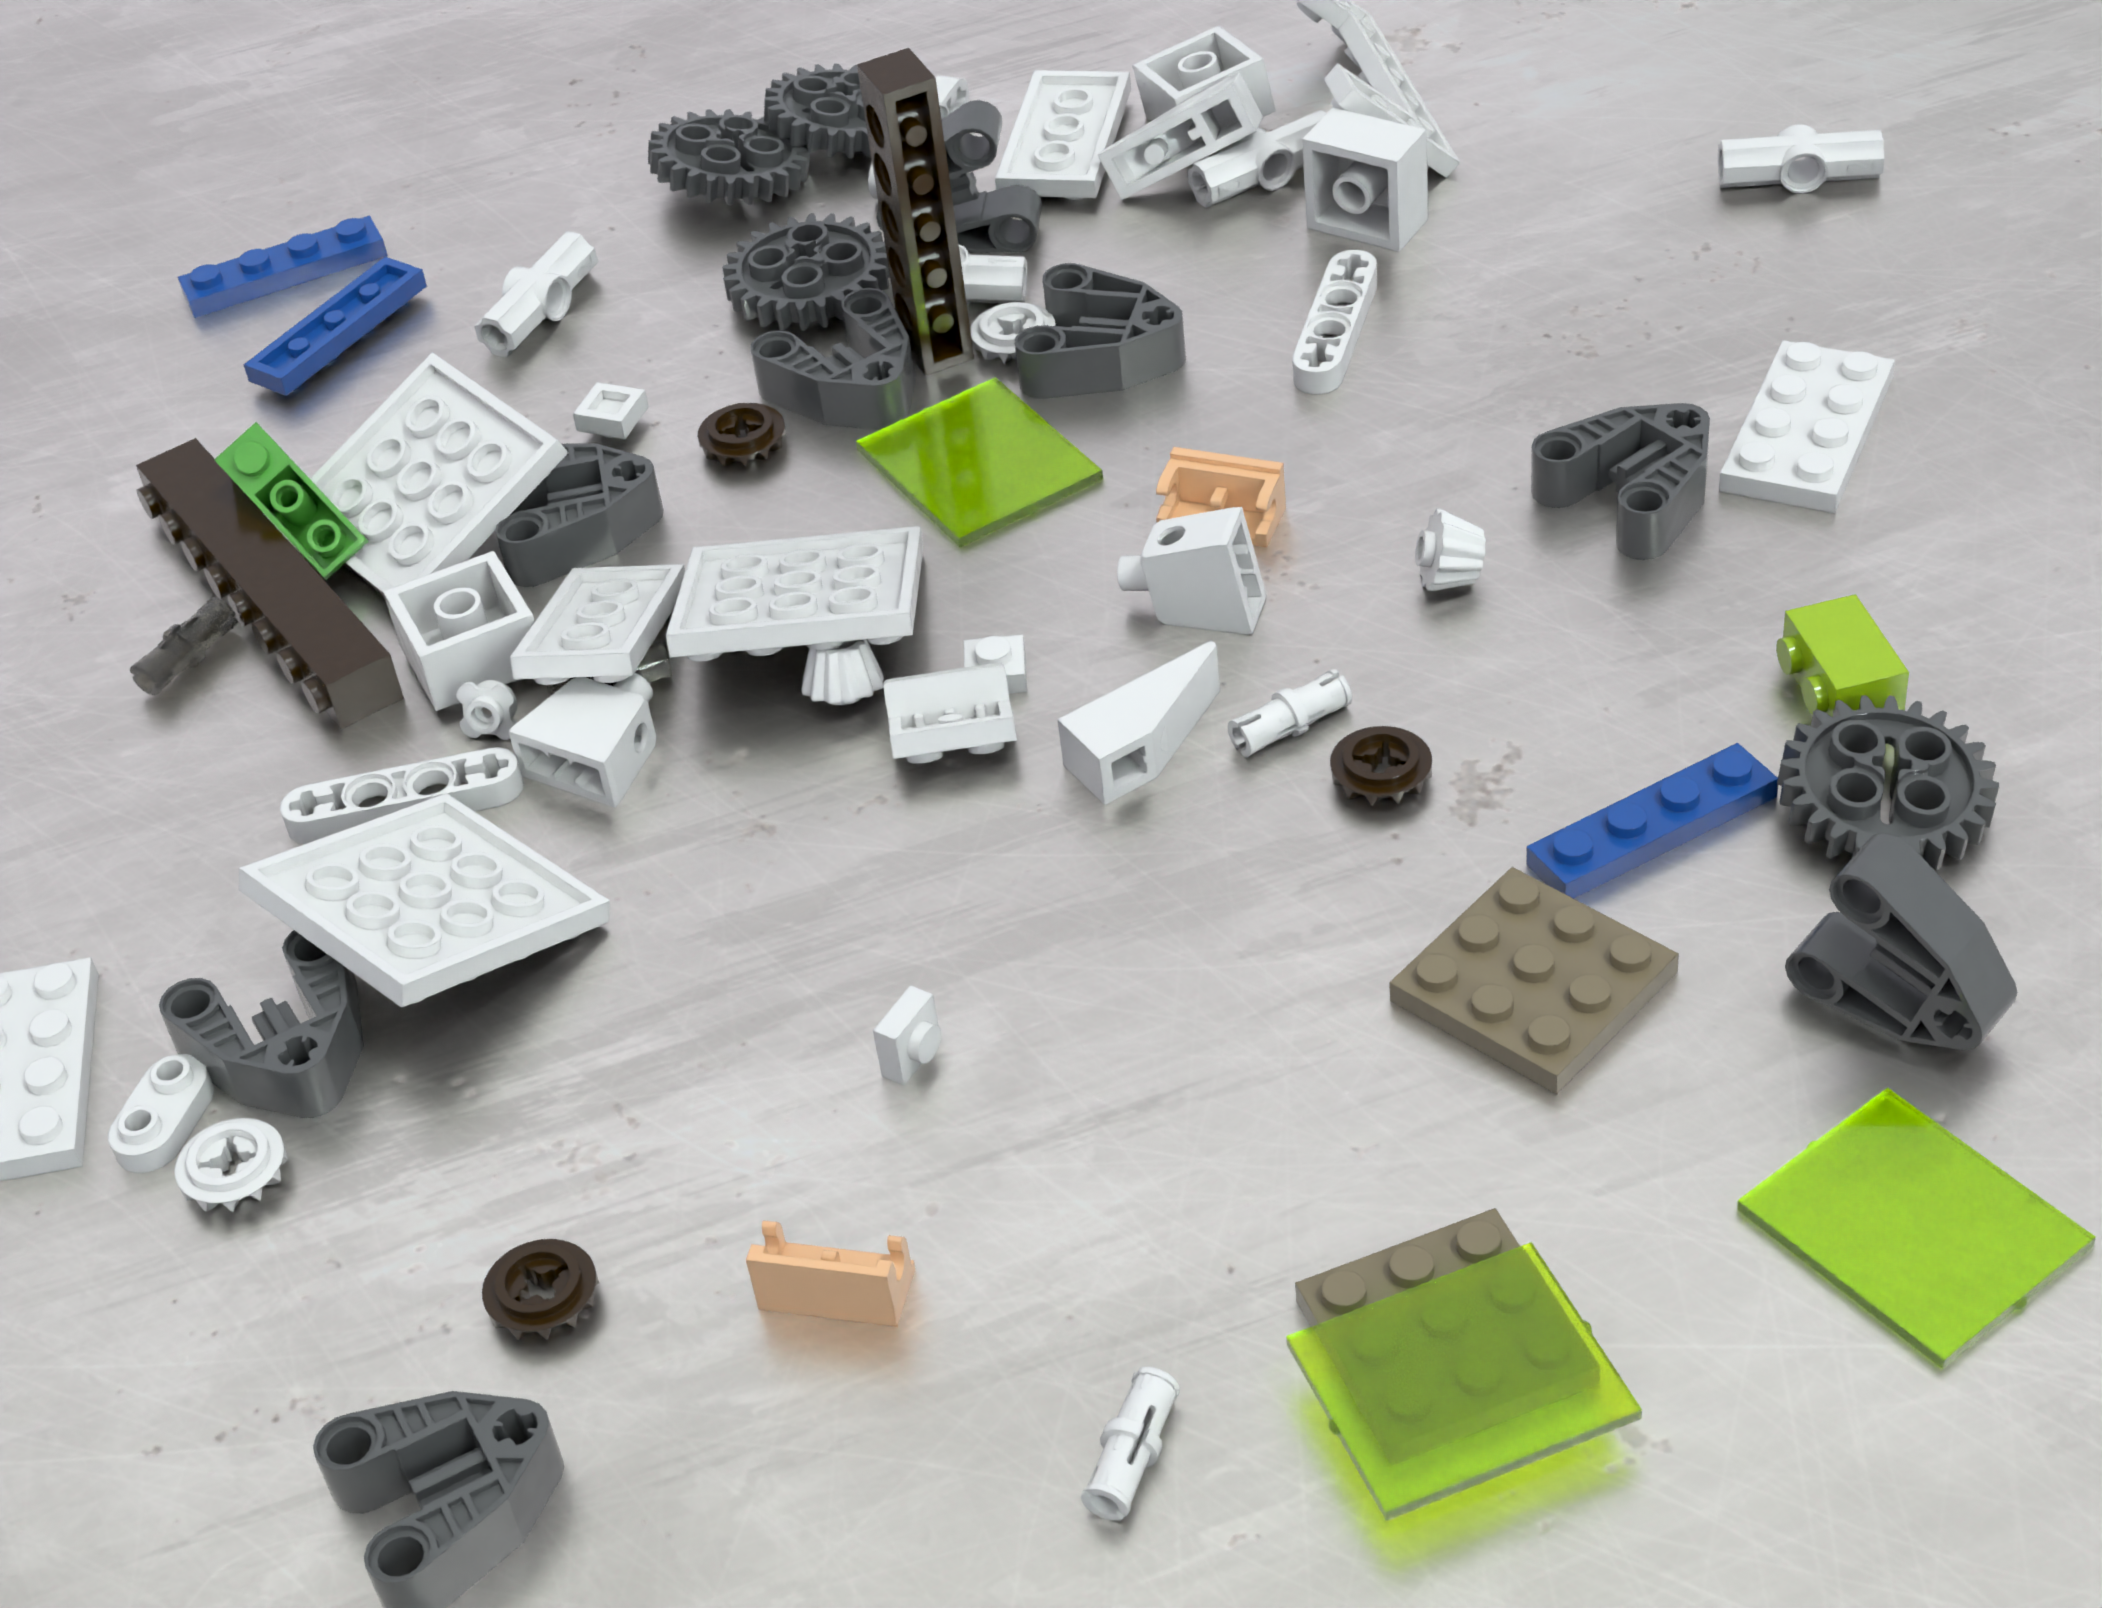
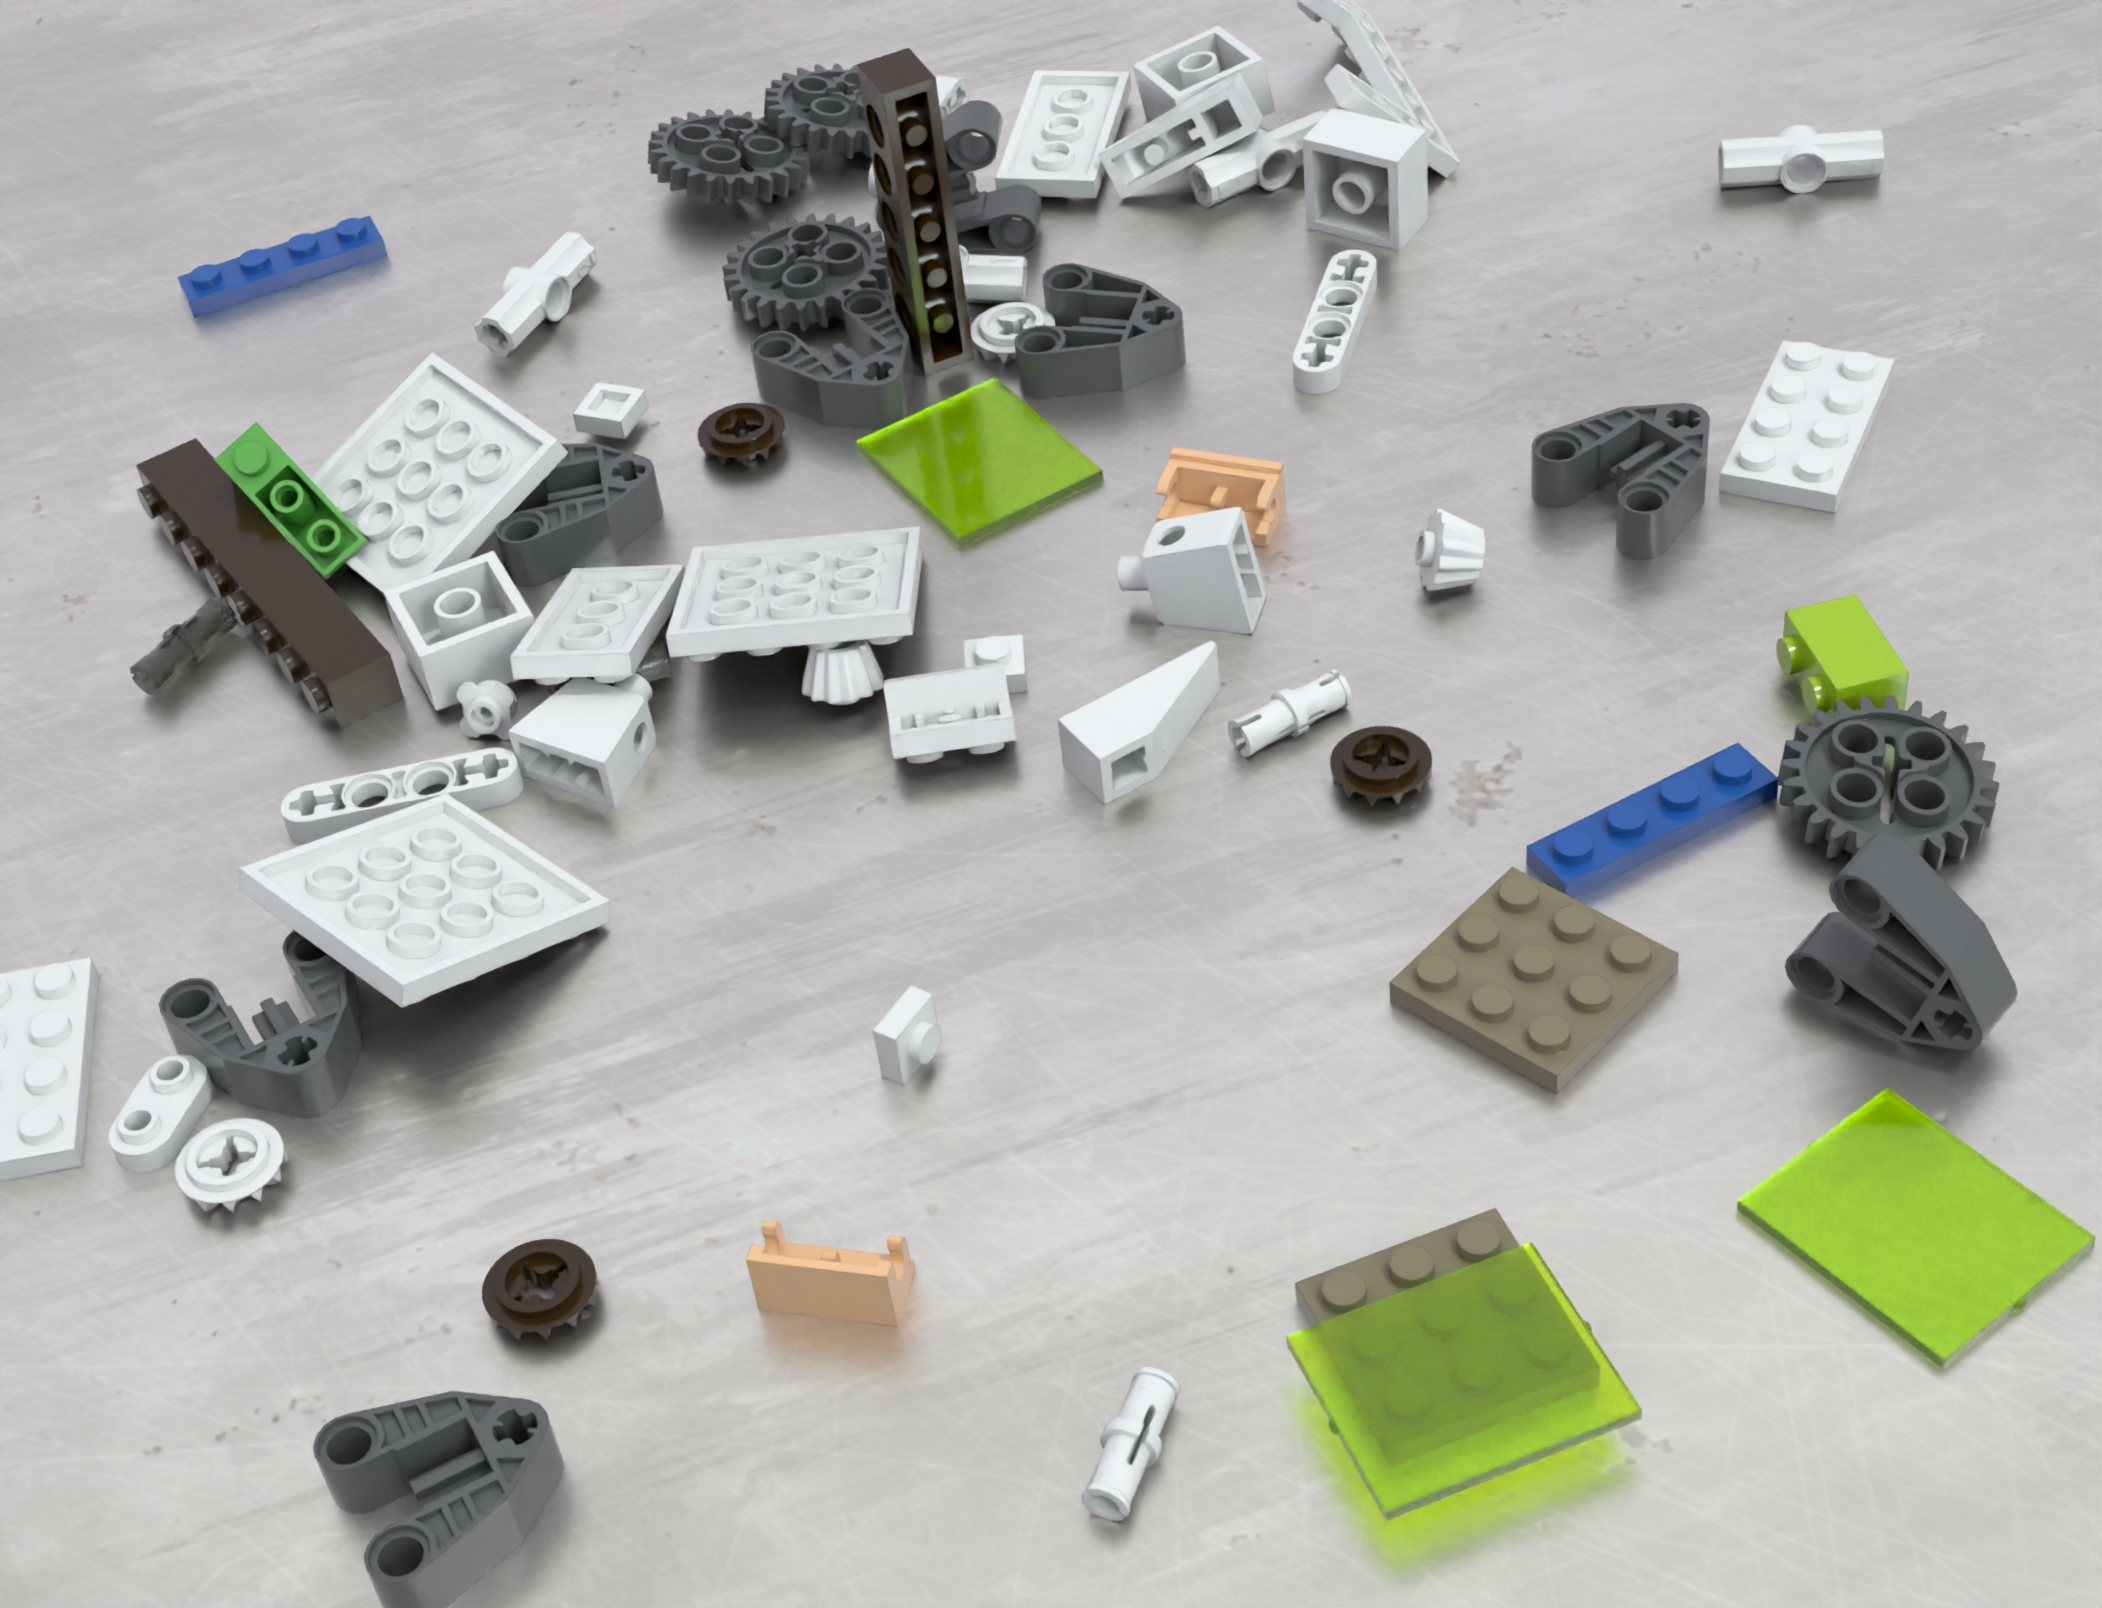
blue plate [243,256,427,396] -> none

